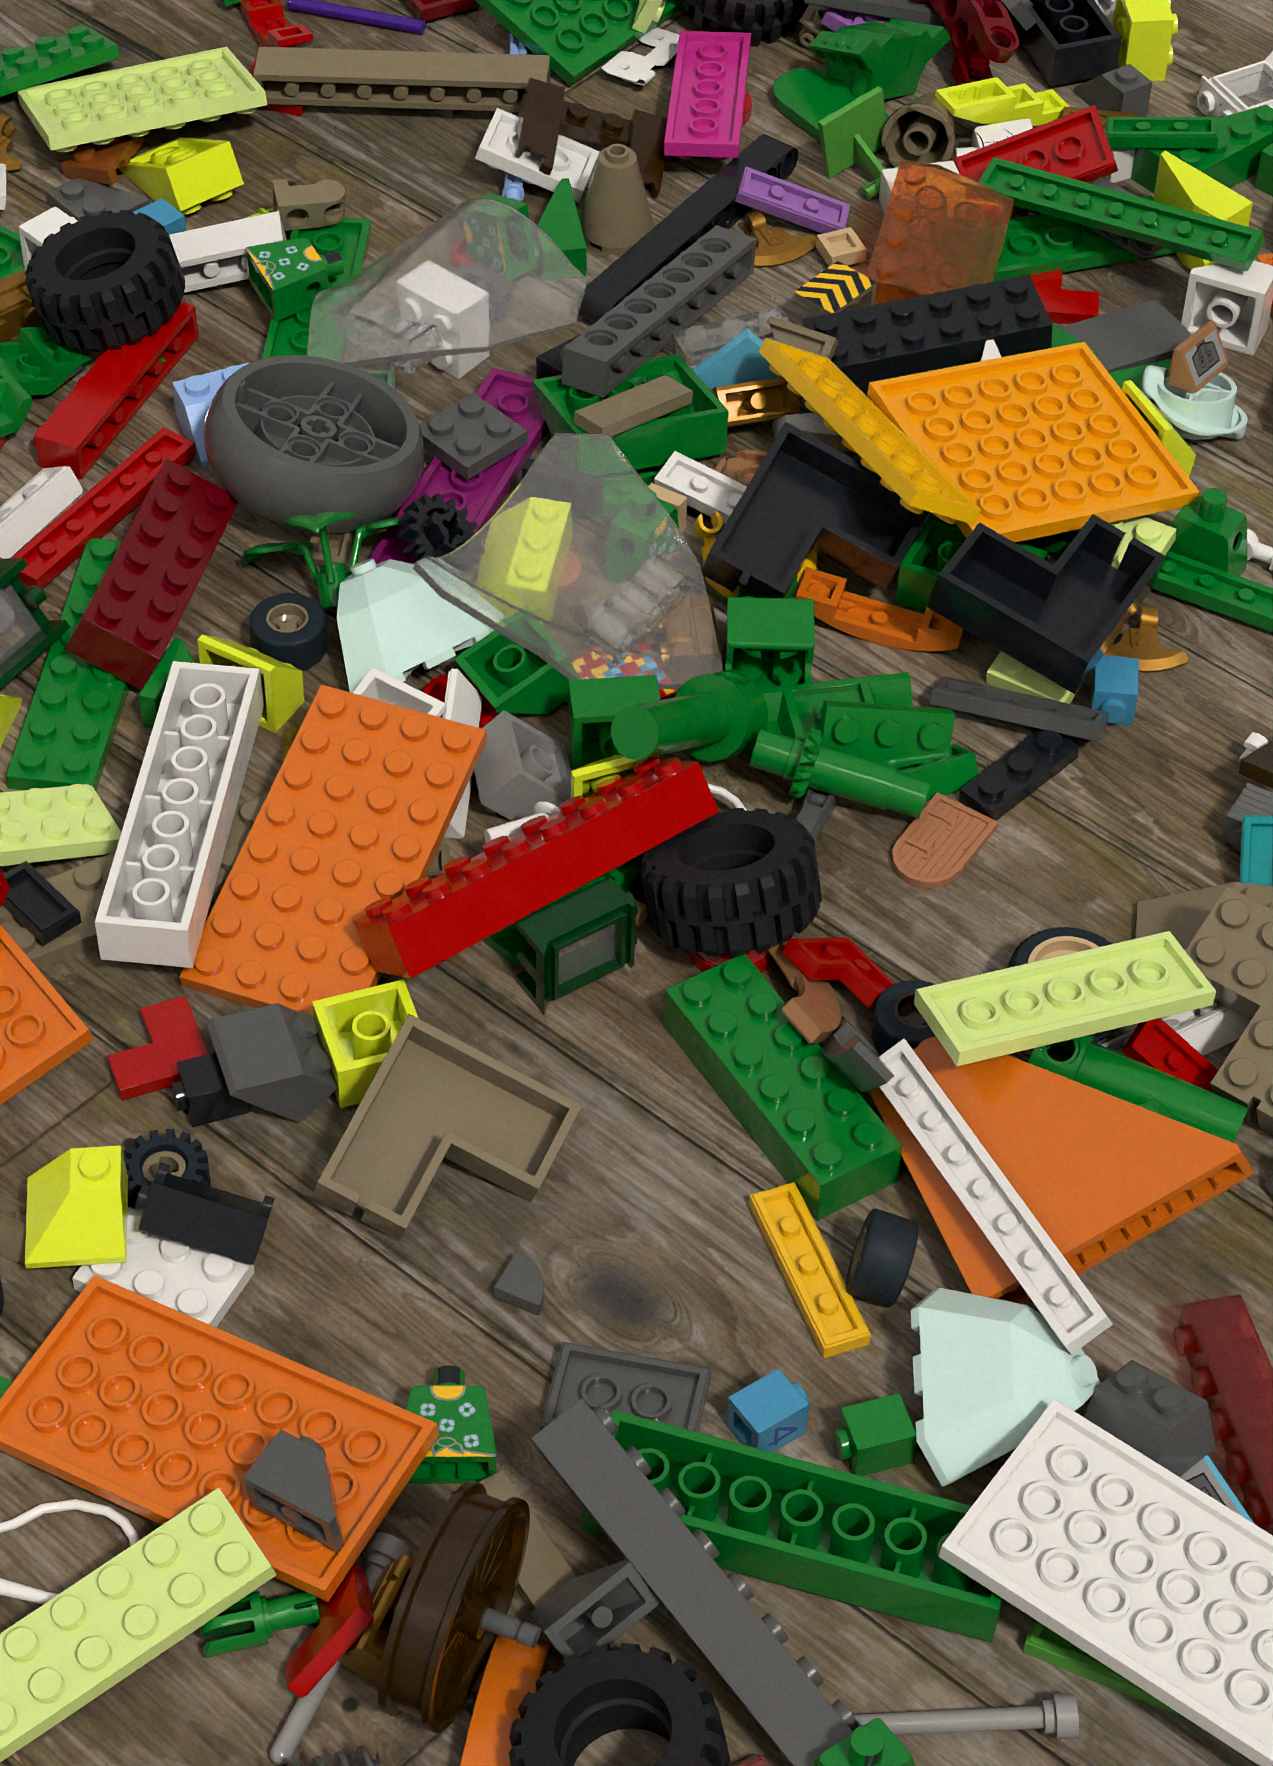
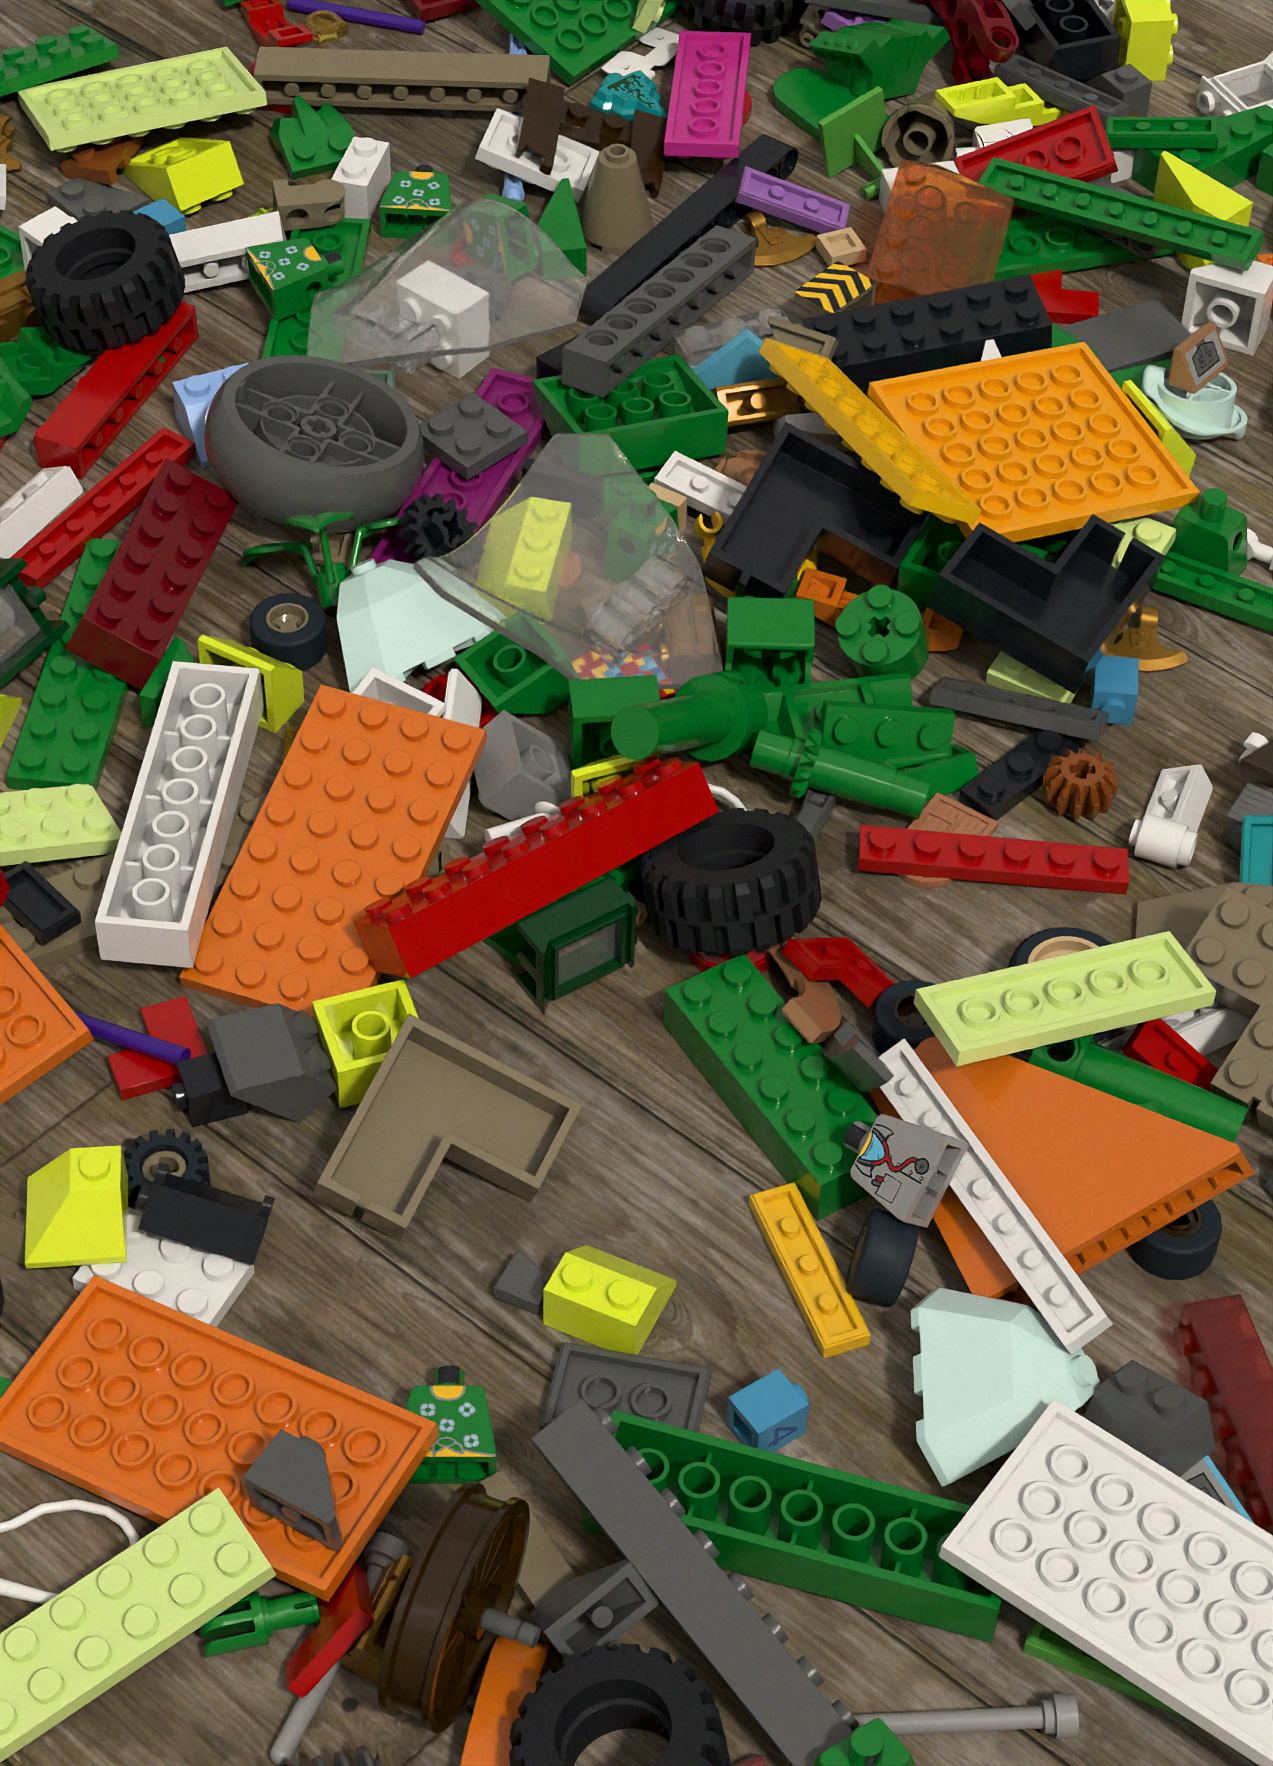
dark tan tile [574,375,693,441] -> none
green brick [833,1393,916,1476] -> none
none -> dark purple bar [74,1011,191,1065]
none -> green plate [270,95,355,180]
none -> clear yellow tile [305,10,348,46]
none -> white brick [332,136,391,219]
none -> green torso [379,165,453,242]
none -> neon yellow slope [543,1245,677,1355]
none -> teal rock [590,70,668,121]
none -> green brick [835,584,930,680]
none -> light grey torso [843,1113,969,1228]
none -> red plate [857,825,1129,895]
none -> dark grey tile [994,55,1131,128]
none -> dark orange gear [1042,747,1118,821]
none -> white brick [1128,813,1198,868]
none -> black wheel [1129,1199,1222,1280]
none -> white slope [1142,764,1213,832]

